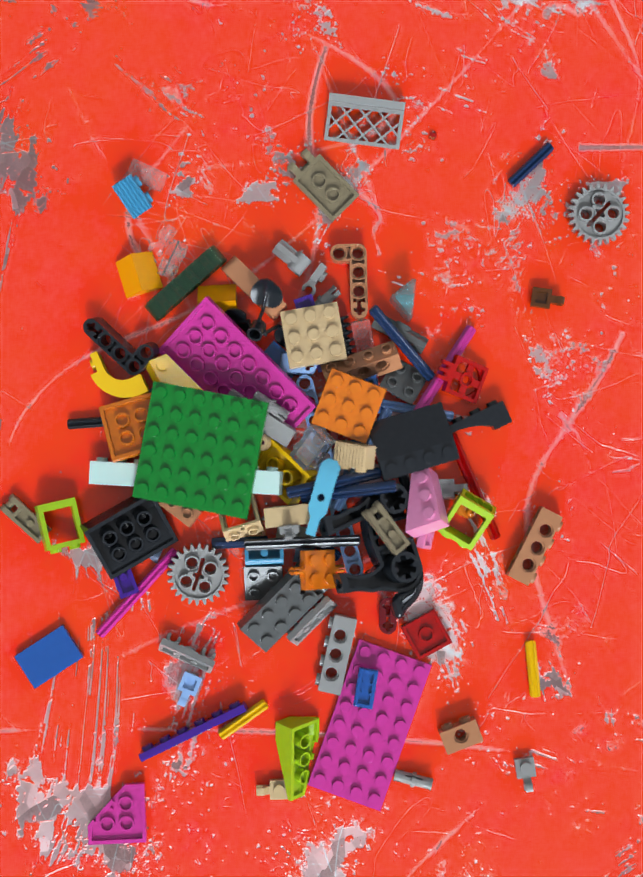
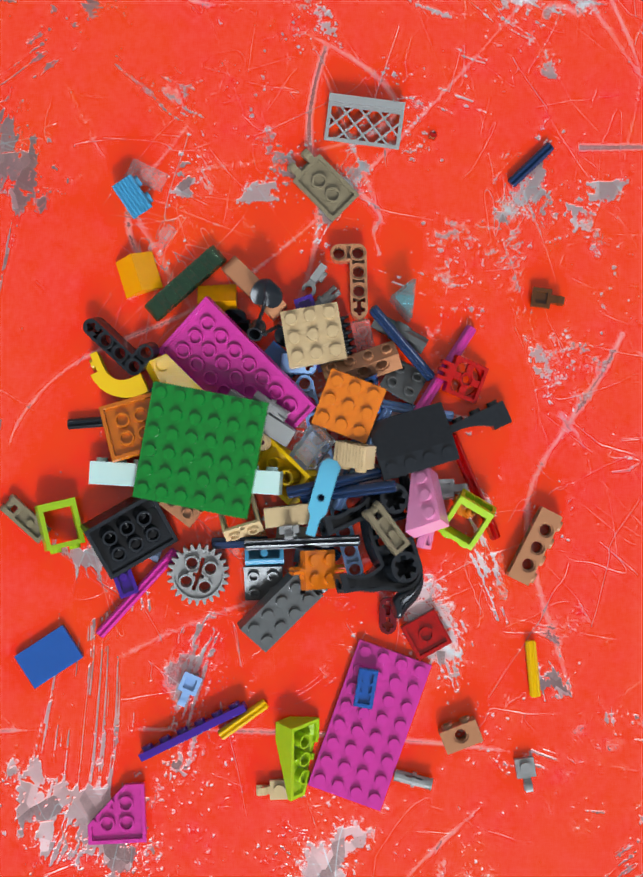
clear hinge [157,239,188,281] -> none
light grey plate [158,632,216,674] -> none
light grey piece [272,239,312,277] -> none
light grey plate [286,594,337,646] -> none
light grey brick [315,613,357,696] -> none
light grey gear [567,183,630,246] -> none

